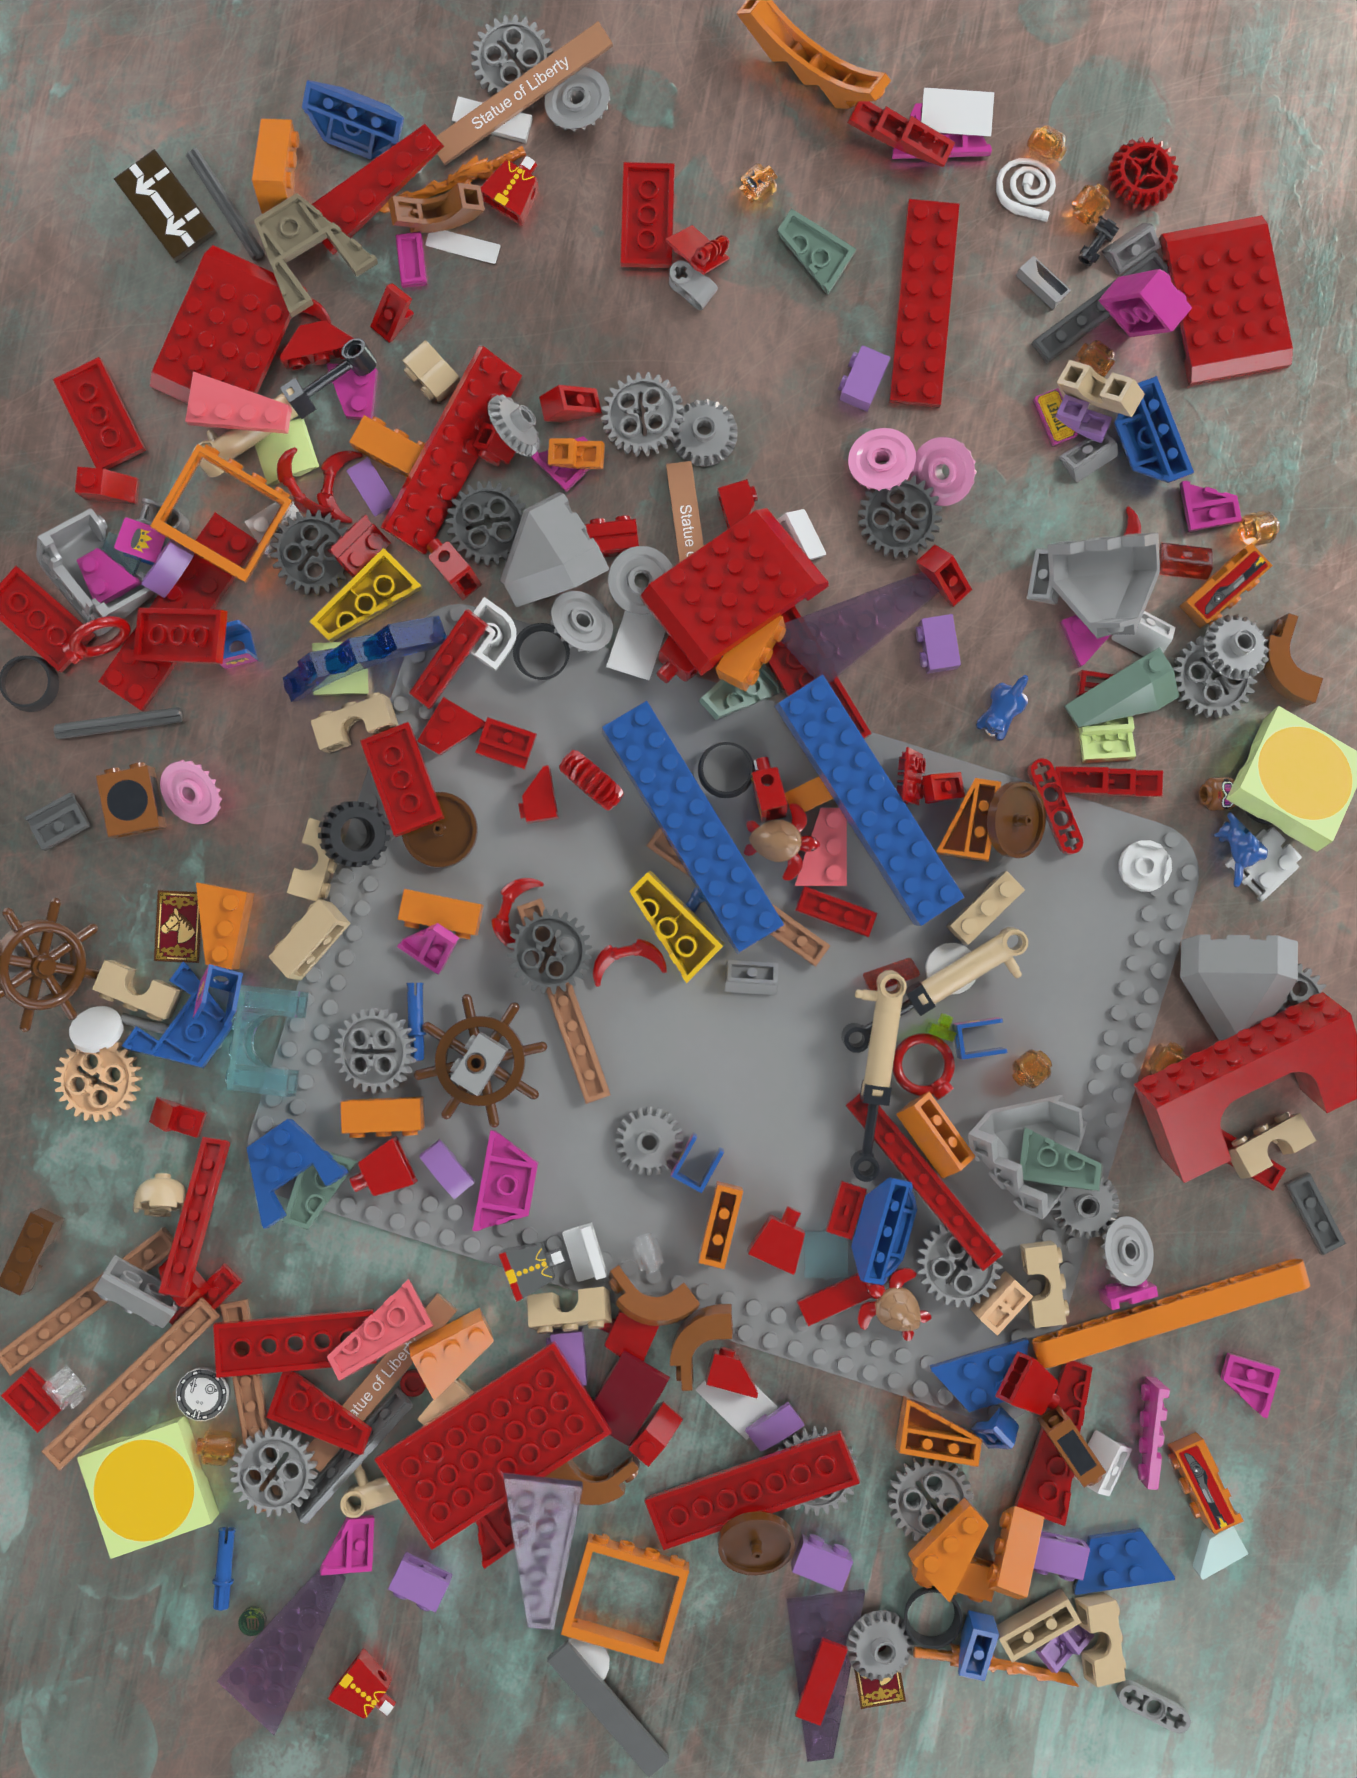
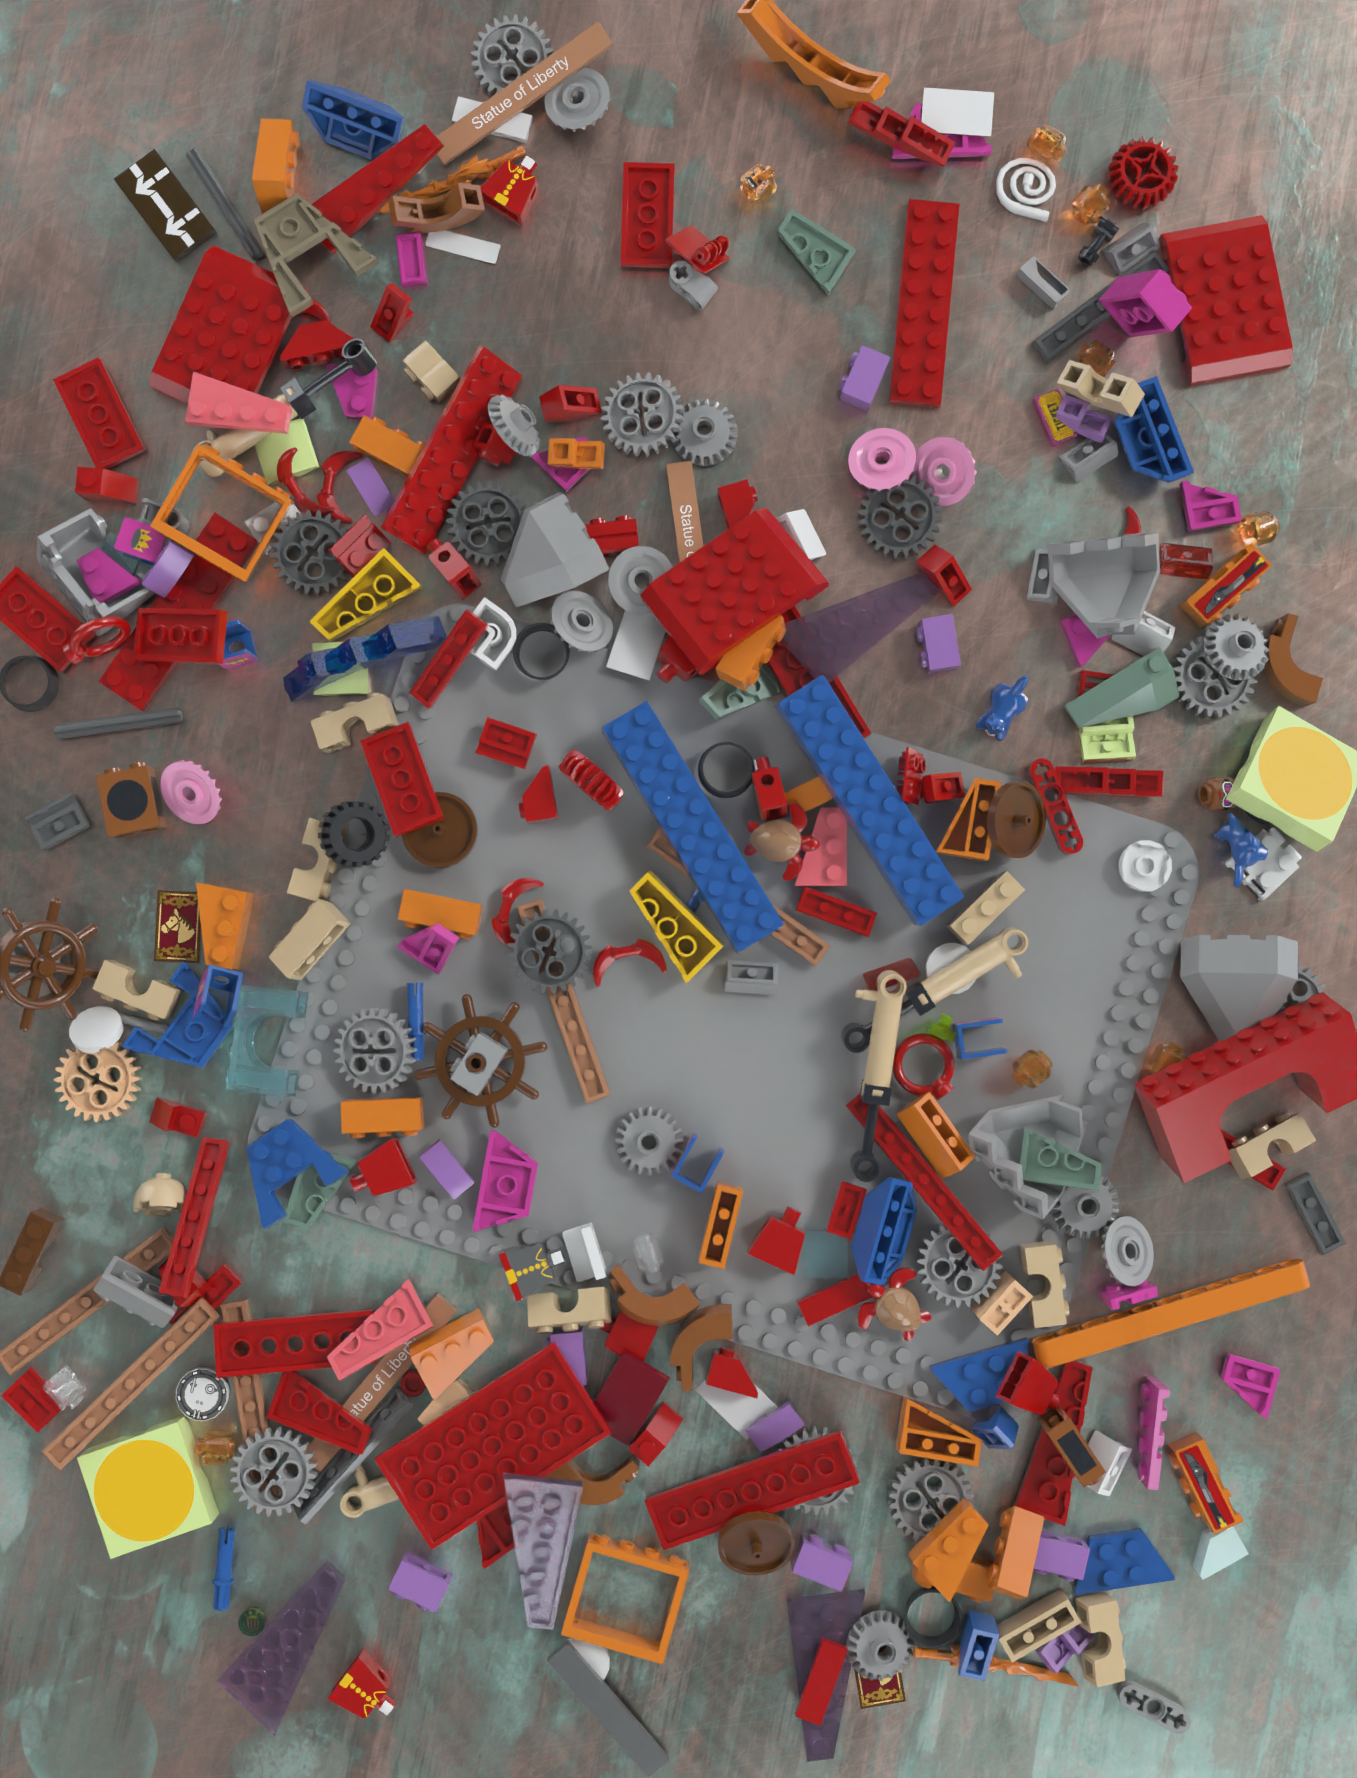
dark pink wing [320,1515,374,1575] -> none
red wing [417,697,485,755] -> none

